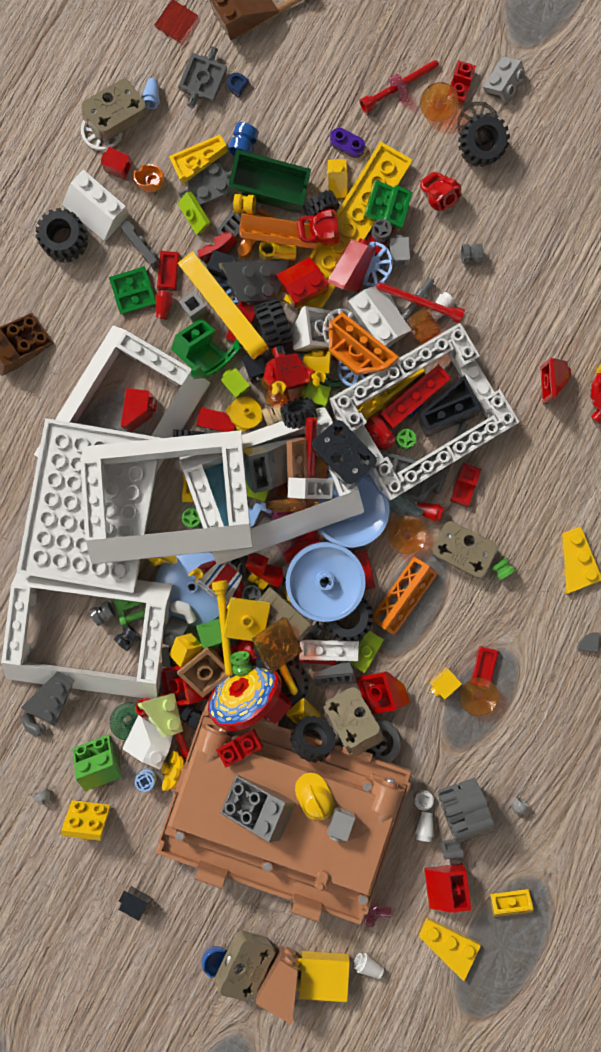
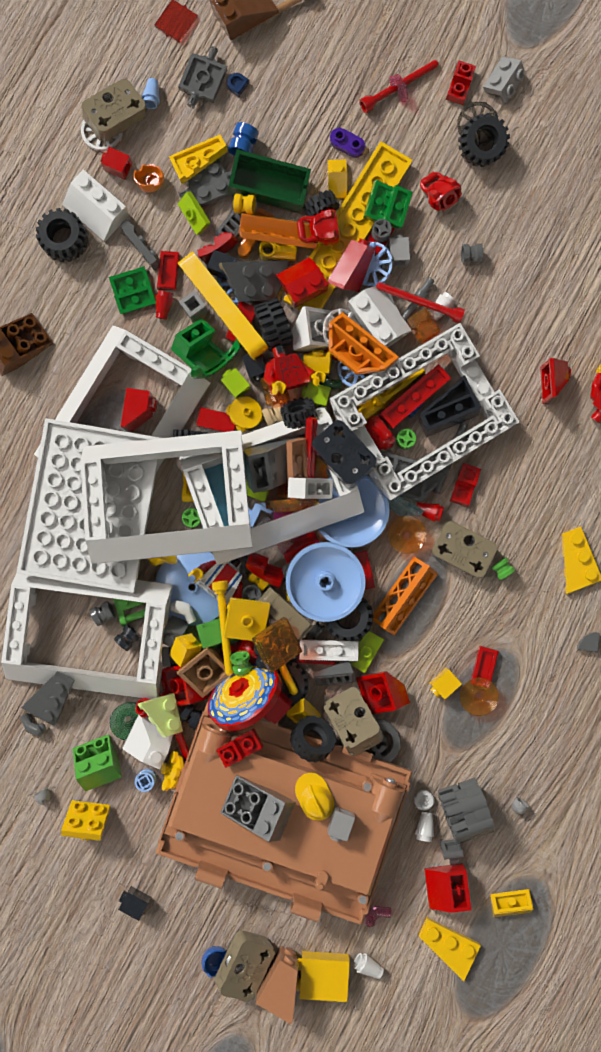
clear orange dish [420,82,458,122] -> none

